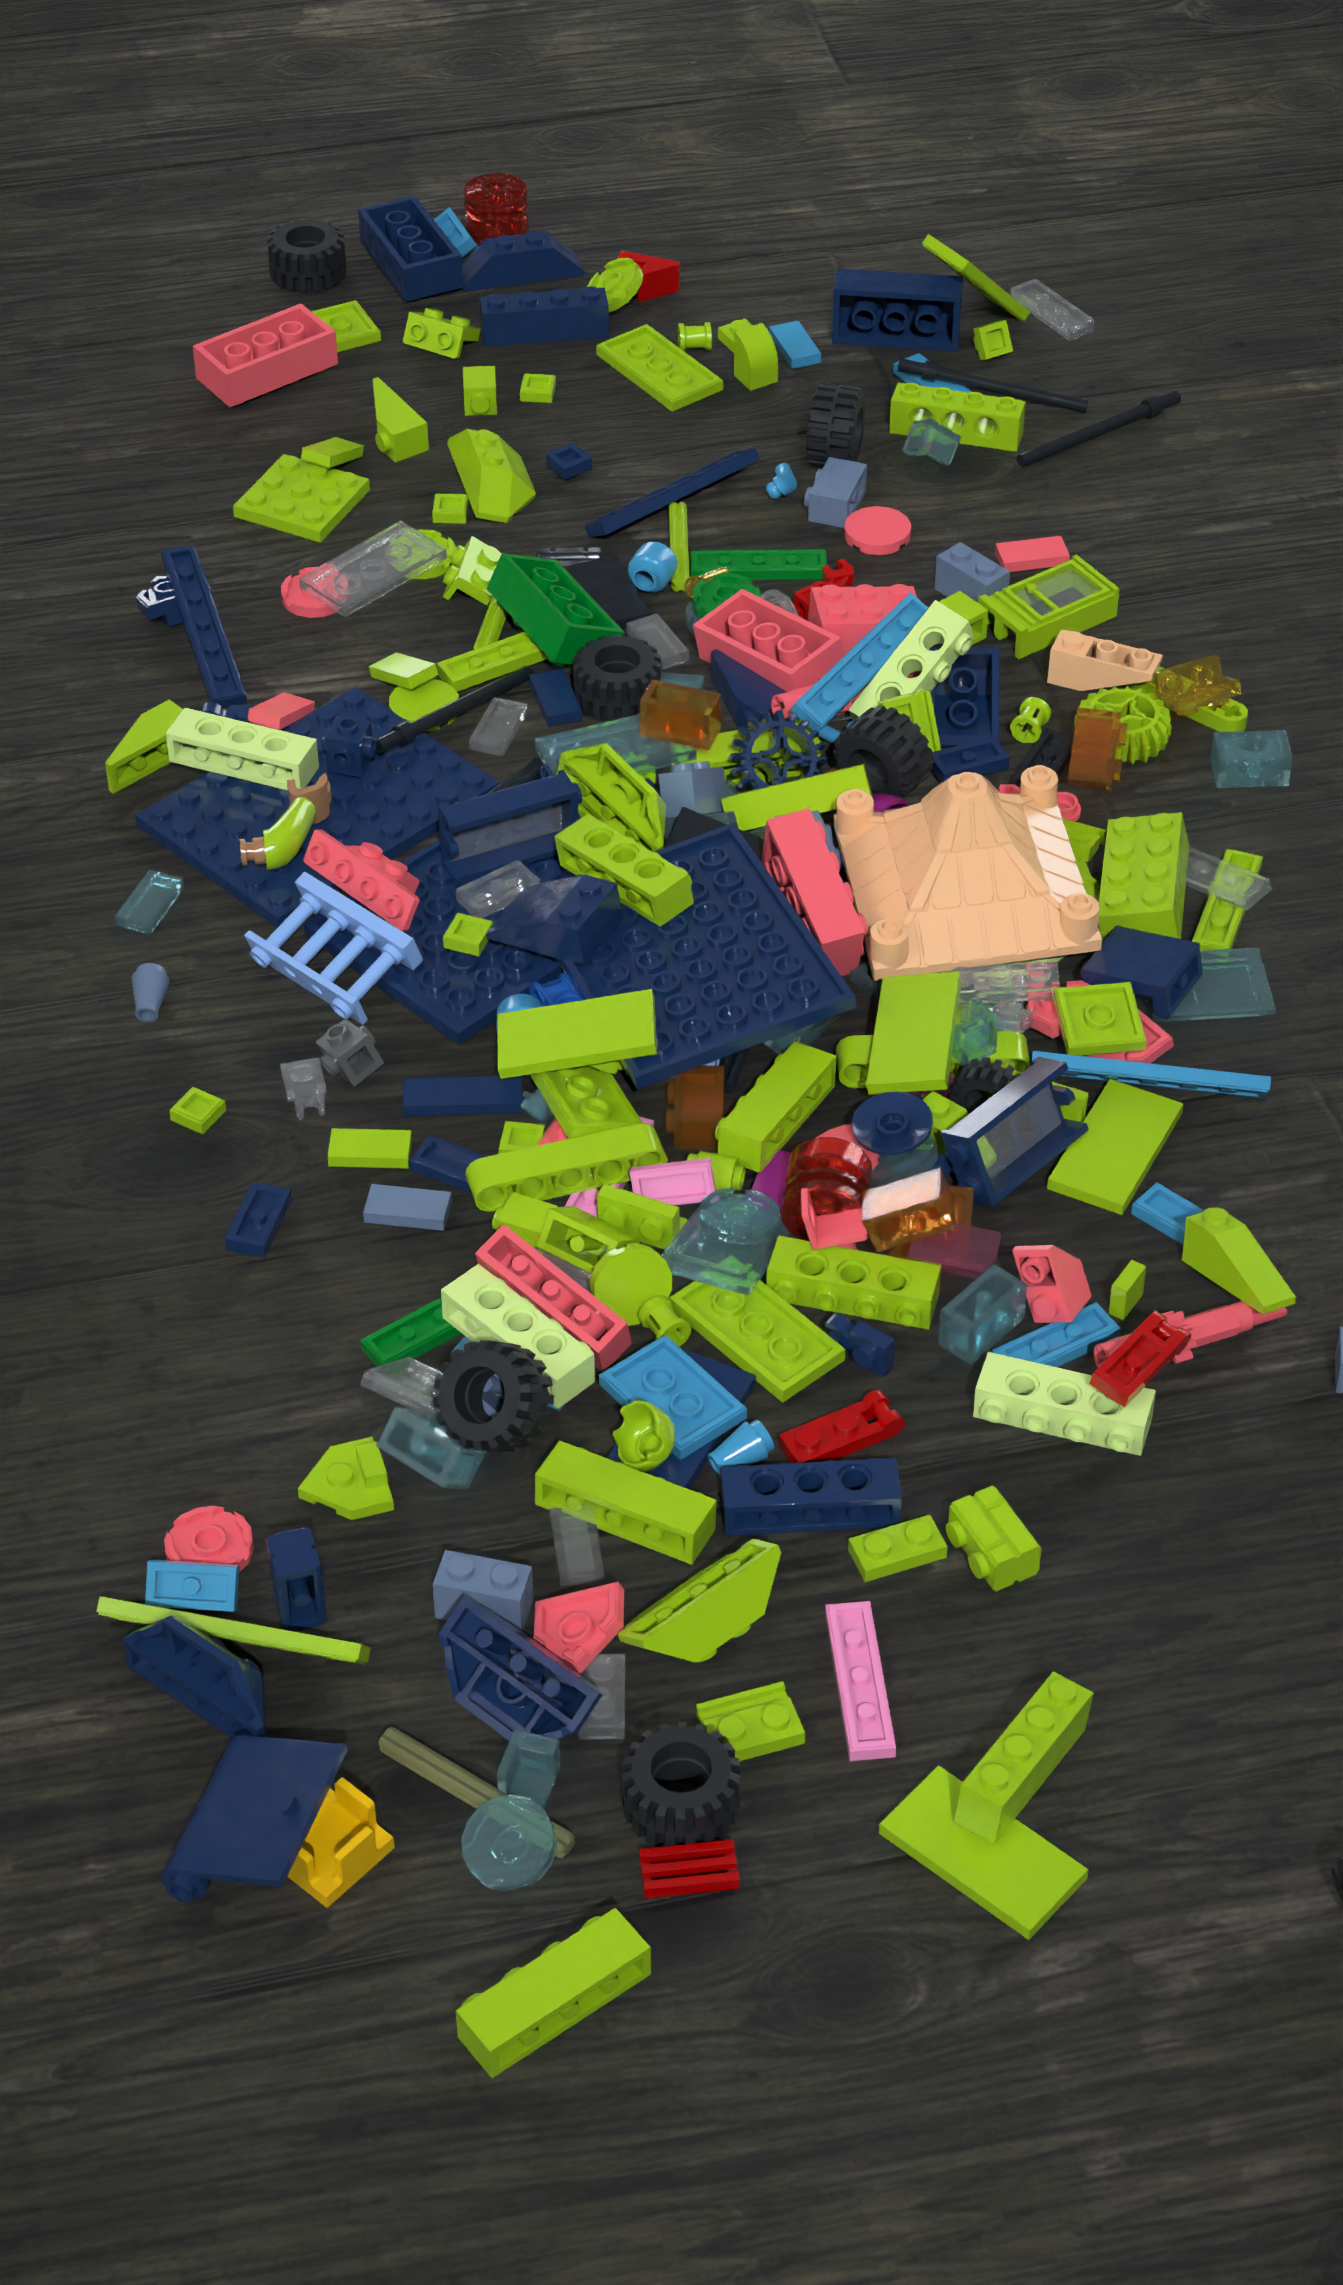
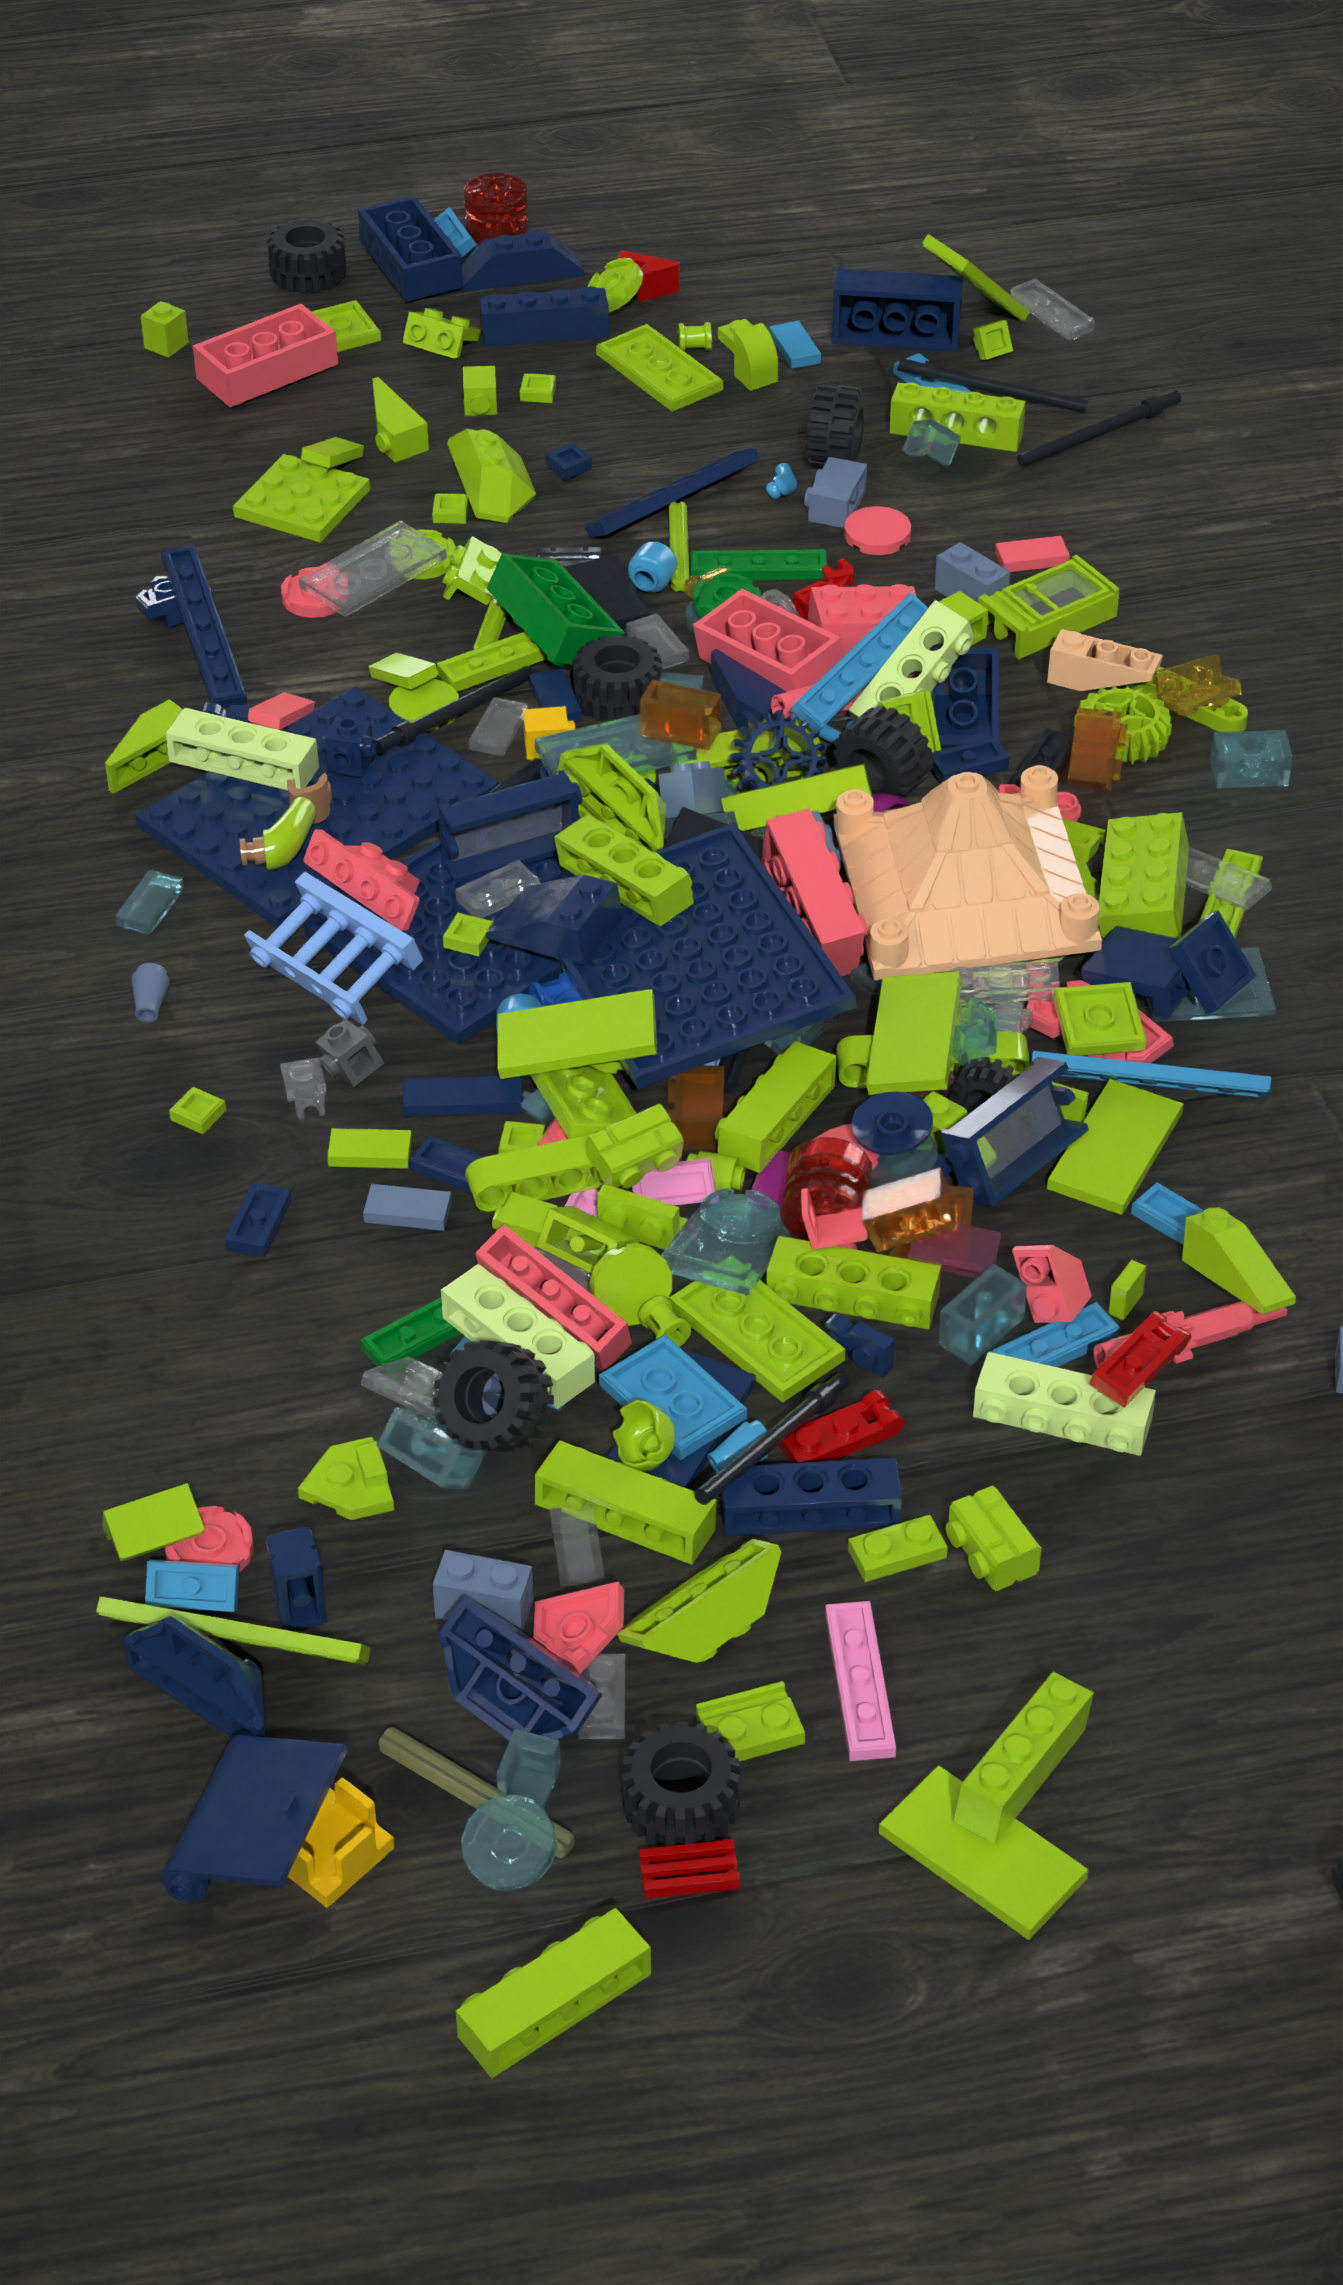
lime bush [1010,697,1051,743] -> none
none -> lime panel [102,1483,204,1561]
none -> lime brick [141,301,189,358]
none -> yellow brick [523,706,576,760]
none -> lime brick [586,1104,684,1188]
none -> black bar [694,1373,849,1505]
none -> dark blue tile [1168,910,1256,1014]

